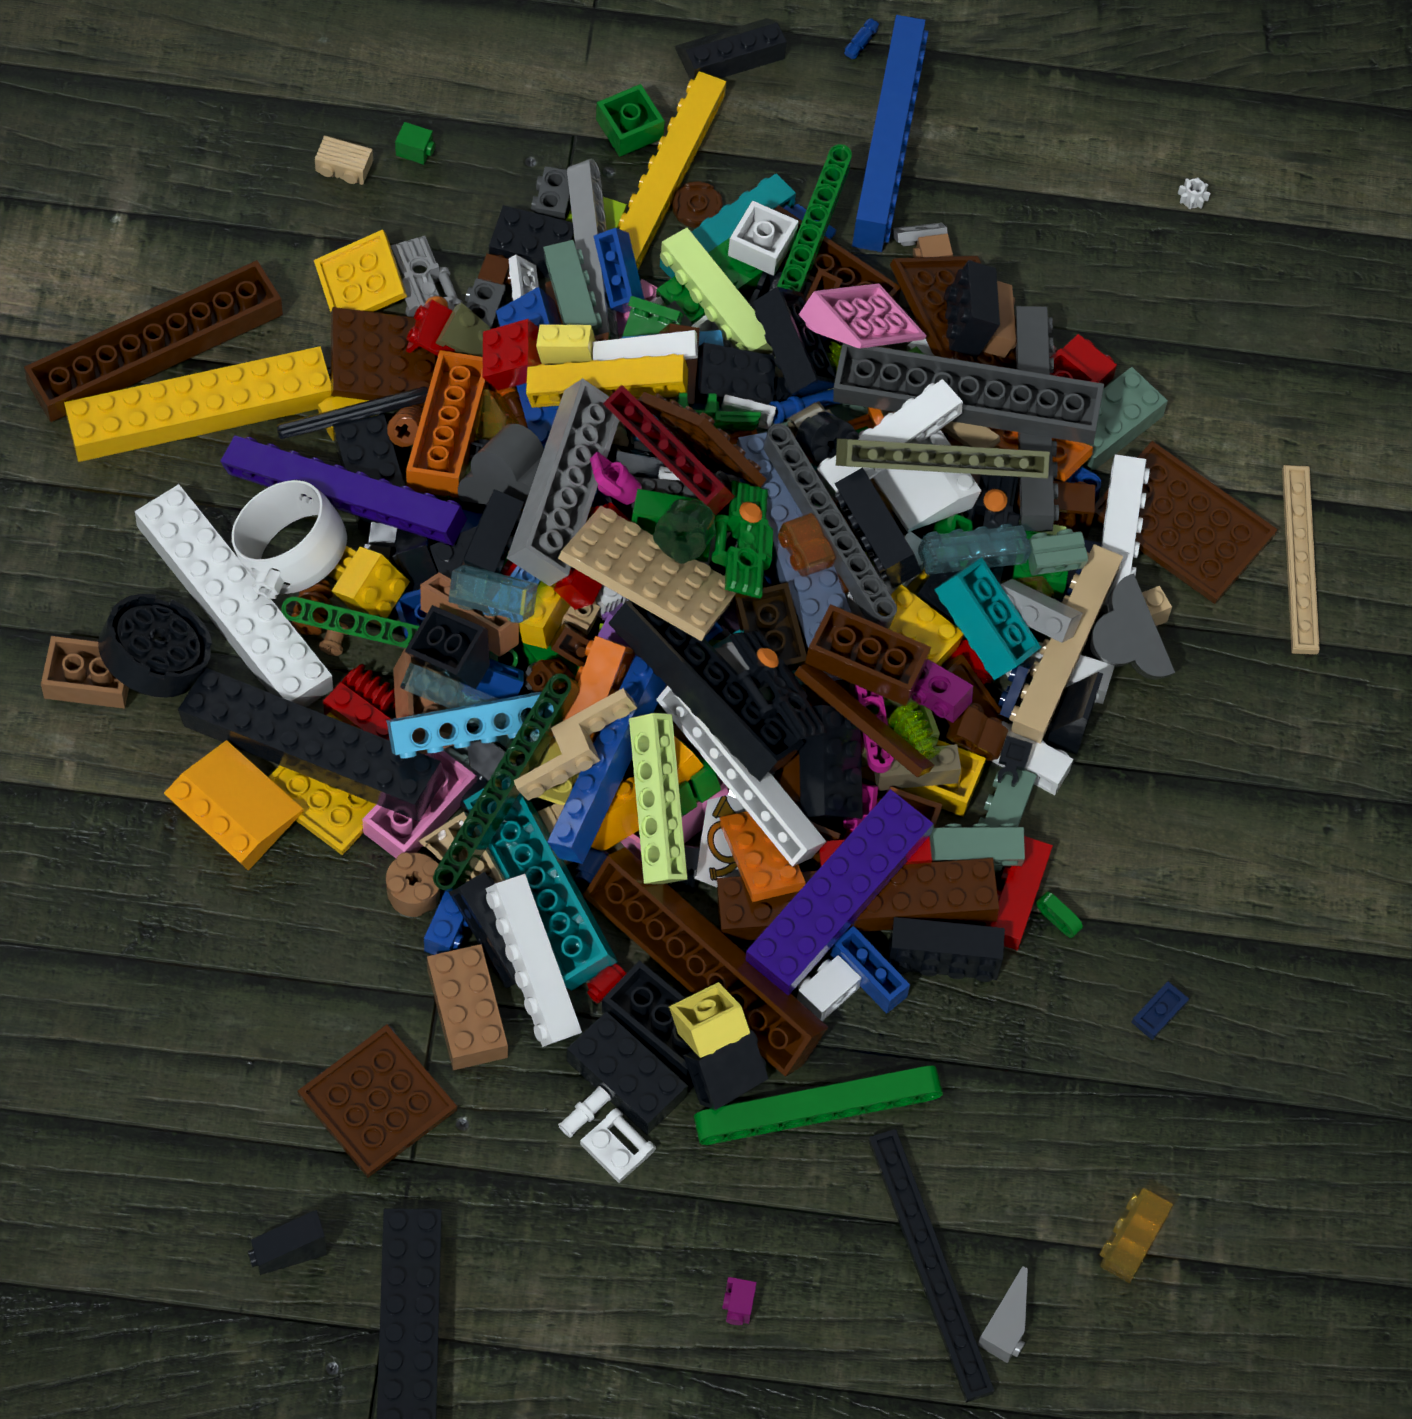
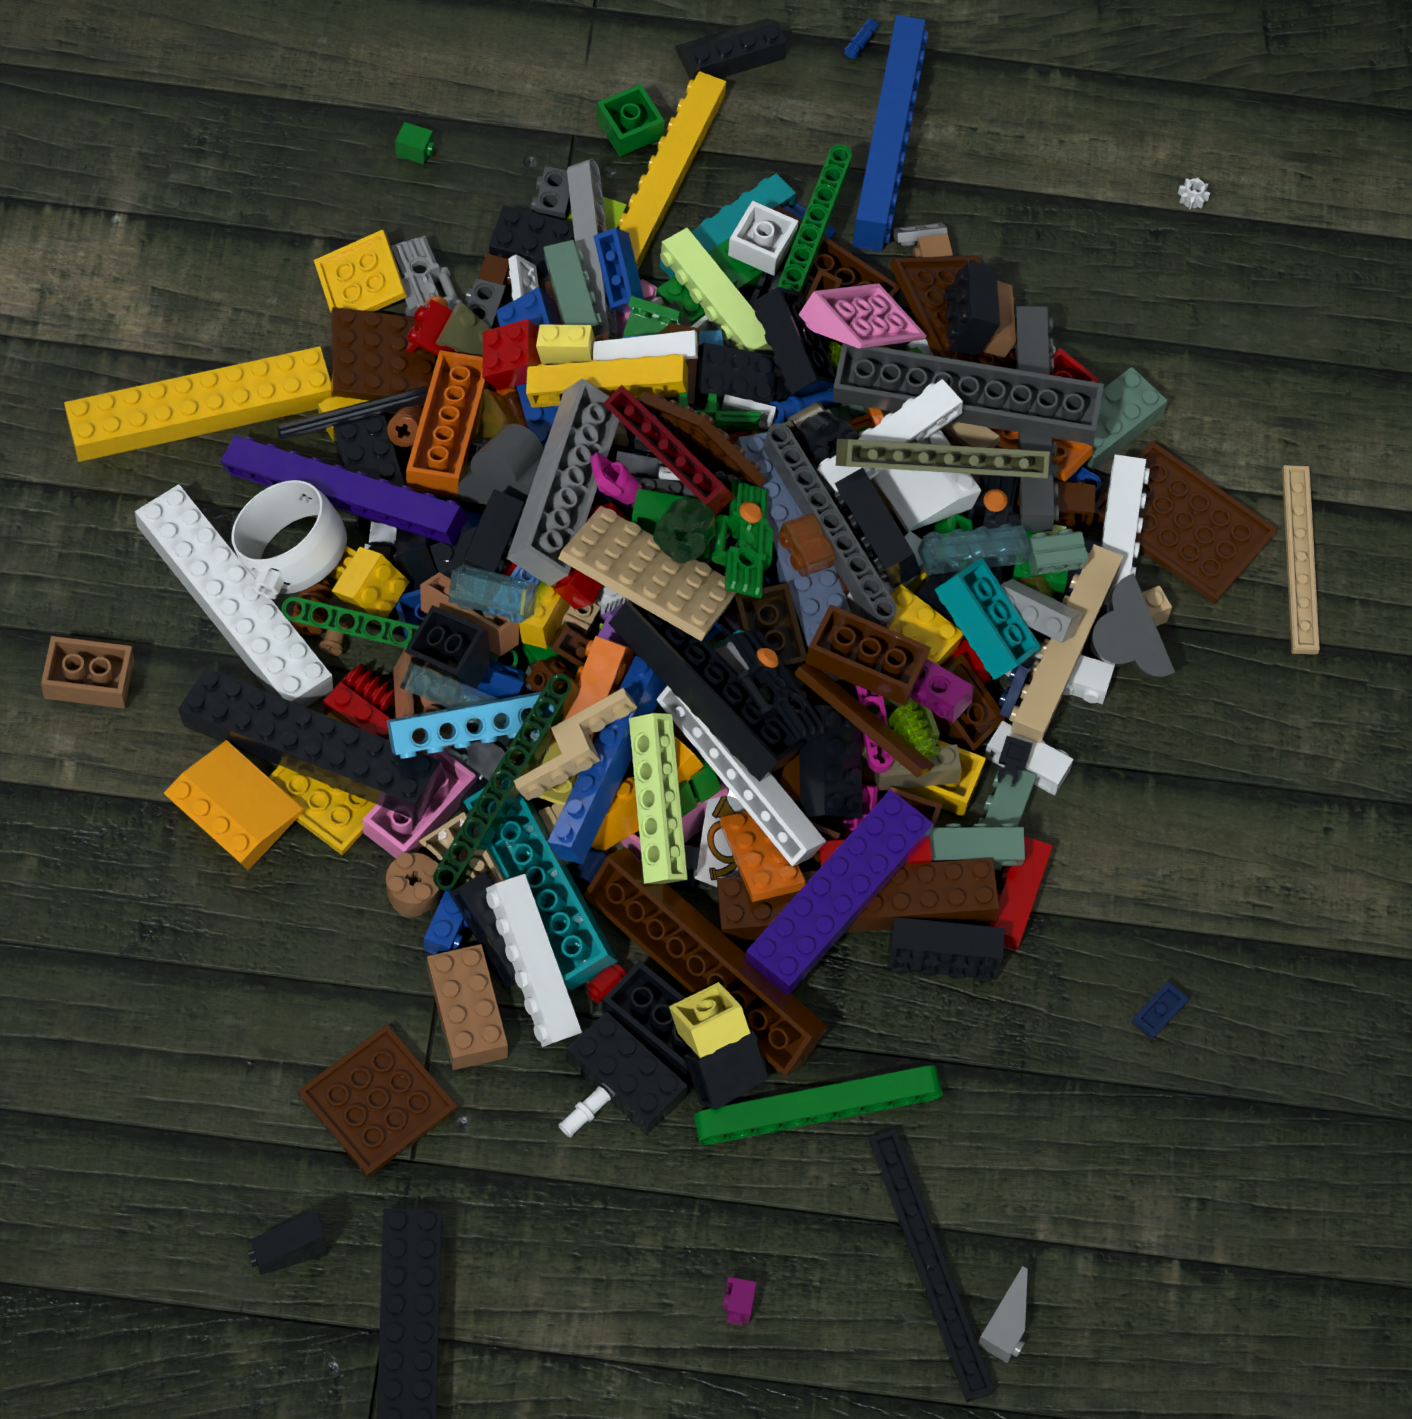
reddish brown brick [24,260,283,422] -> none
black brick [98,594,212,698] -> none
tan brick [315,135,373,185] -> none
white plate [580,1108,656,1183] -> none
reddish brown tile [672,181,723,228] -> none
white brick [797,955,861,1021] -> none
blue brick [831,926,910,1014] -> none
reddish brown brick [946,704,1008,761] -> none
green beam [1036,892,1083,938] -> none
black slope [1045,672,1103,755] -> none
red brick [1062,334,1117,387] -> none
clear yellow brick [1099,1188,1173,1283] -> none

